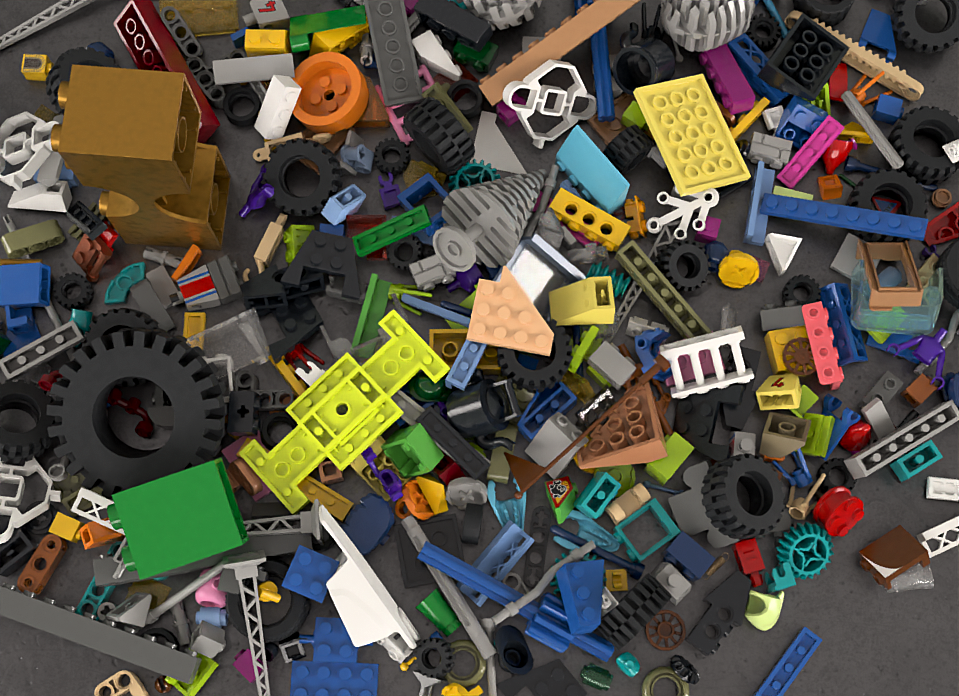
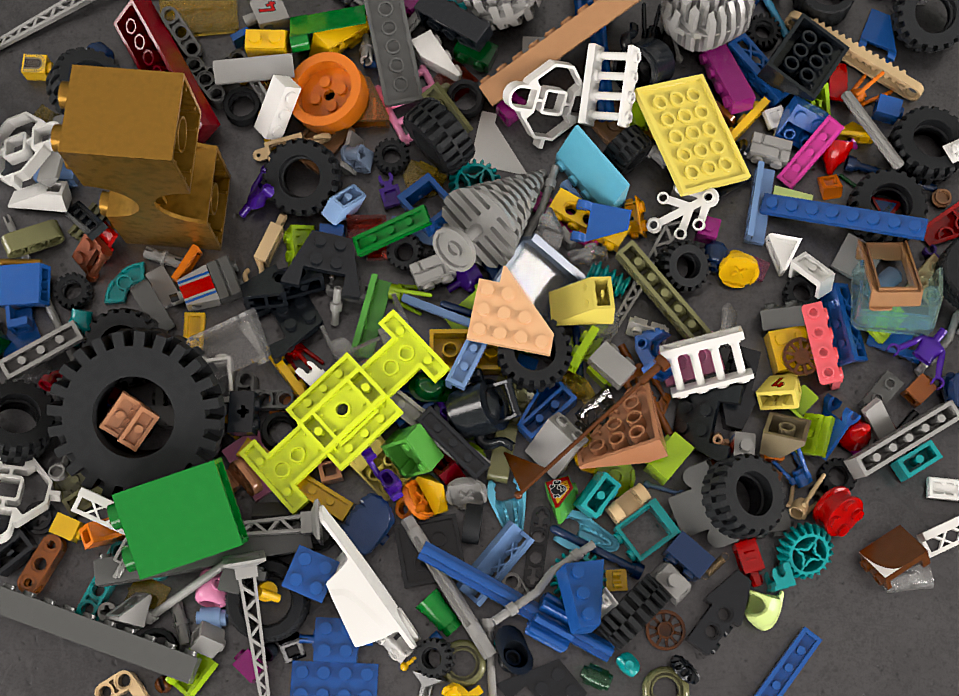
none -> nougat slope [99,390,160,452]
none -> light grey bar [330,286,343,326]
none -> blue flag [570,199,632,242]
none -> white fence [578,43,641,128]
none -> light nougat arm [712,432,730,446]
none -> white panel [788,251,835,299]

